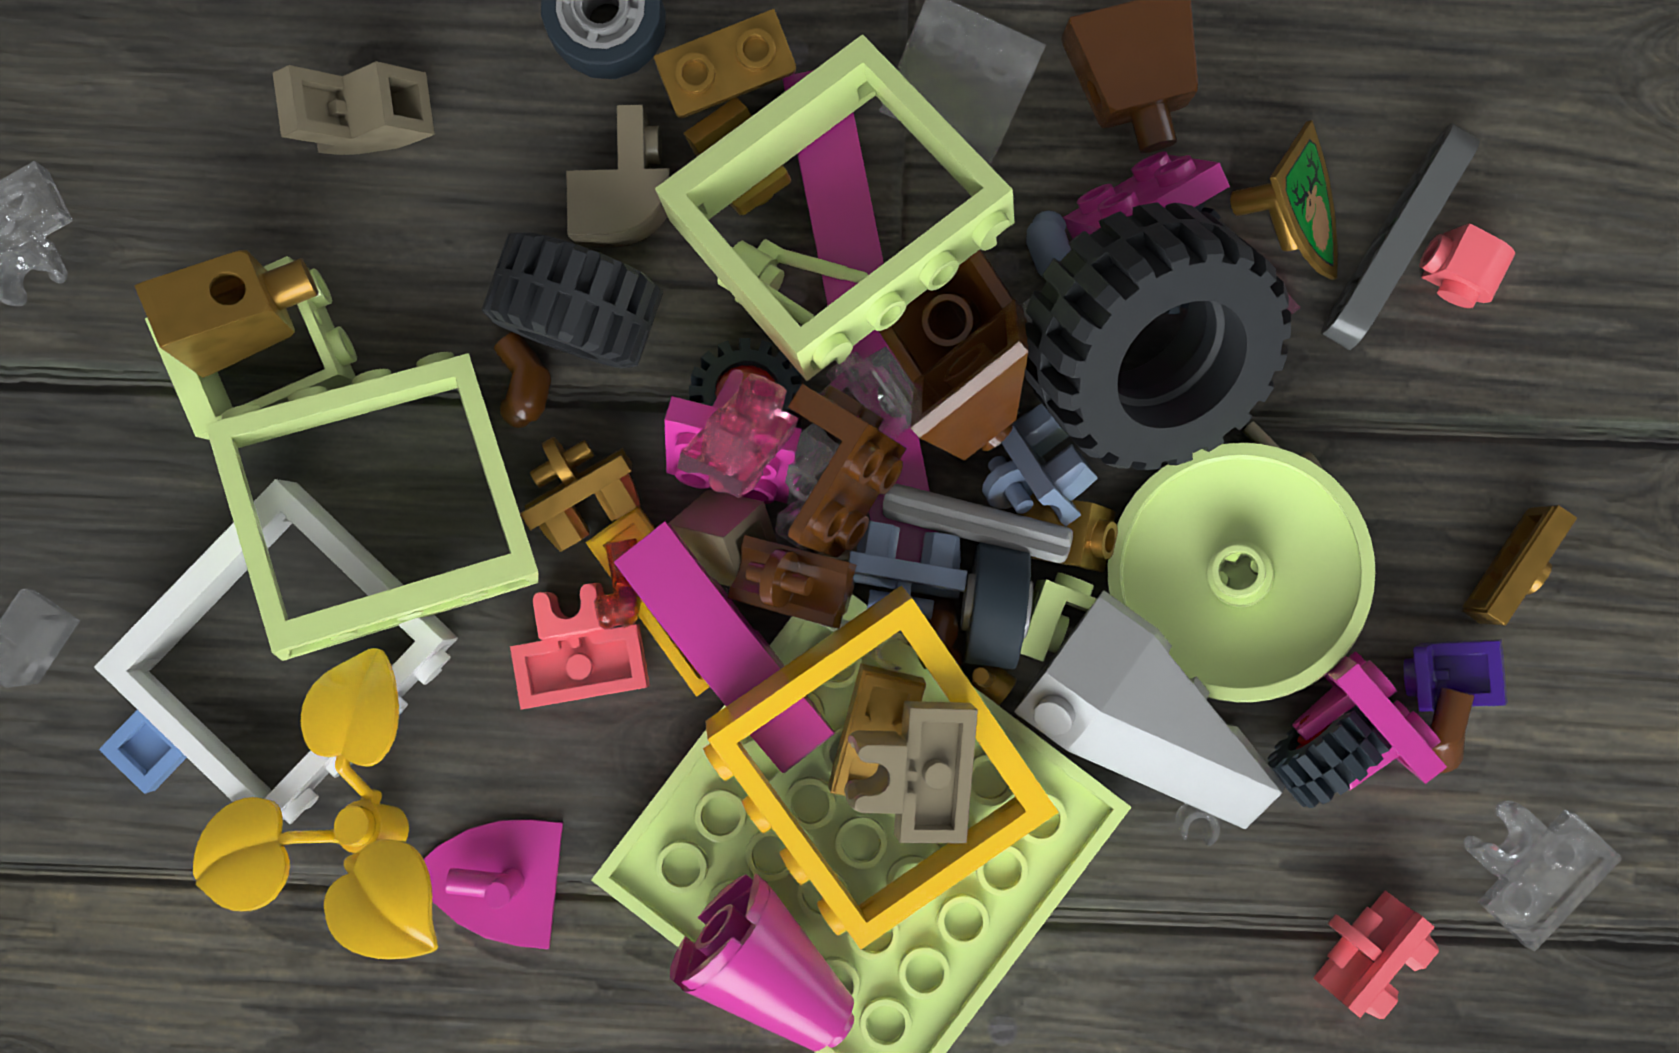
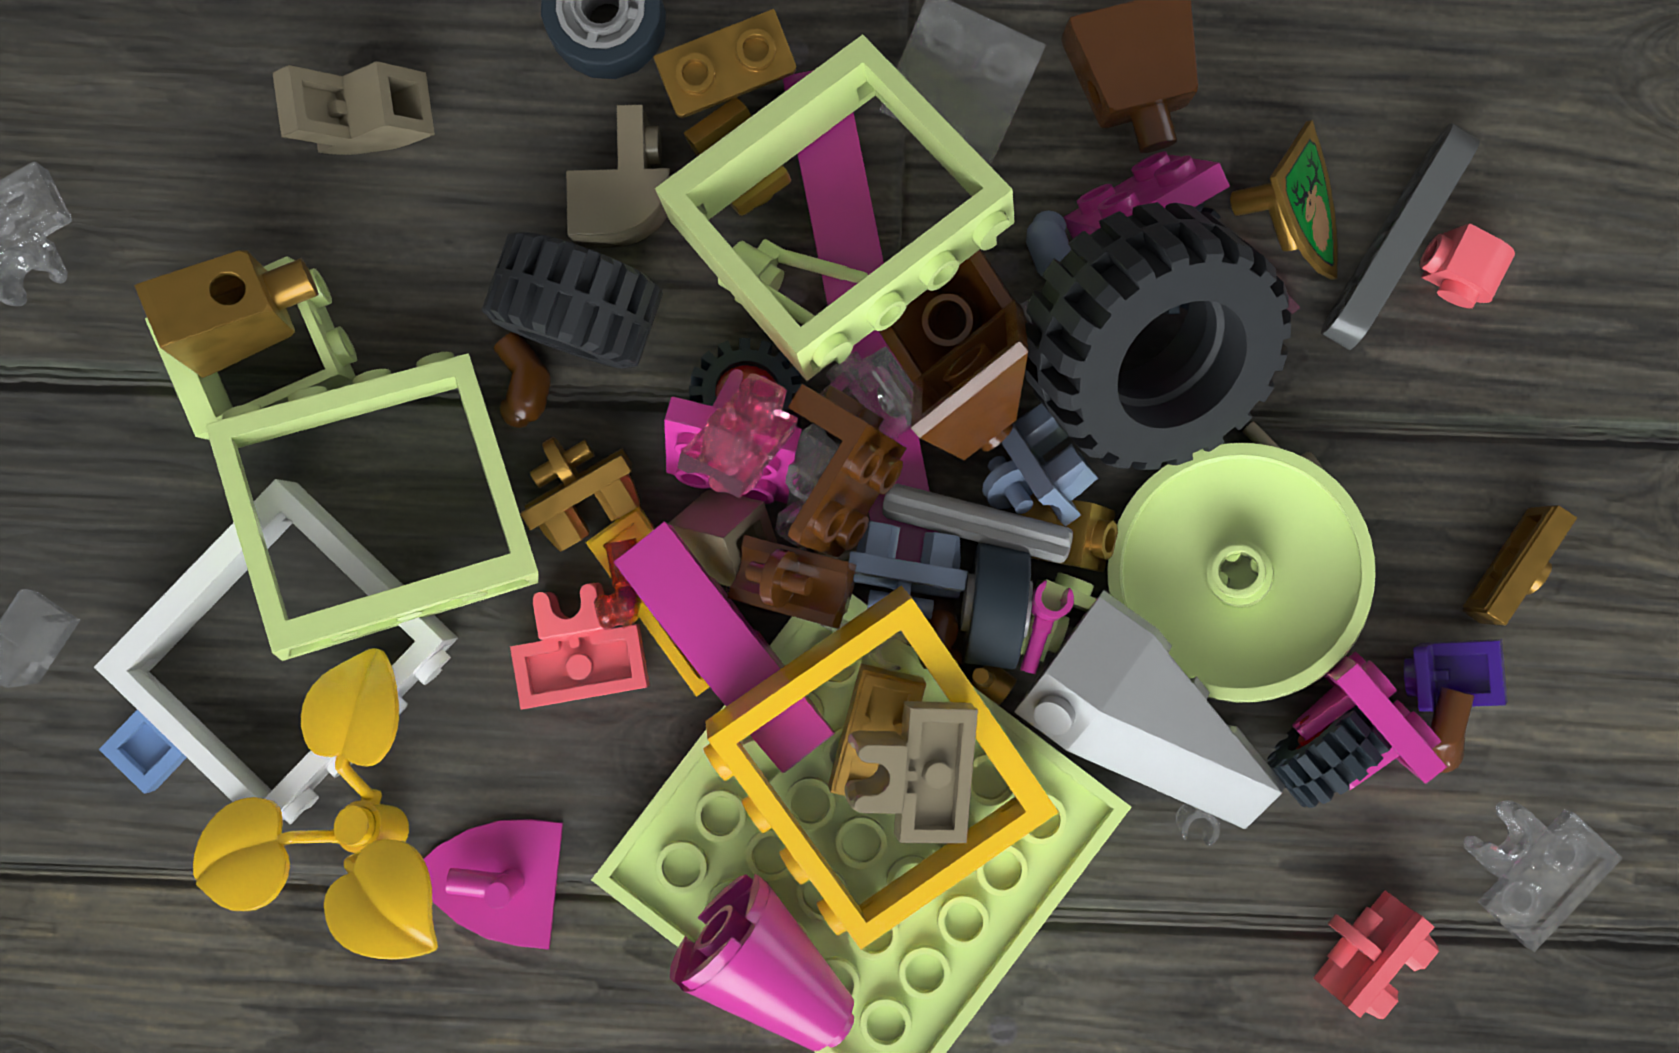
none -> dark pink hand [1020,580,1074,674]

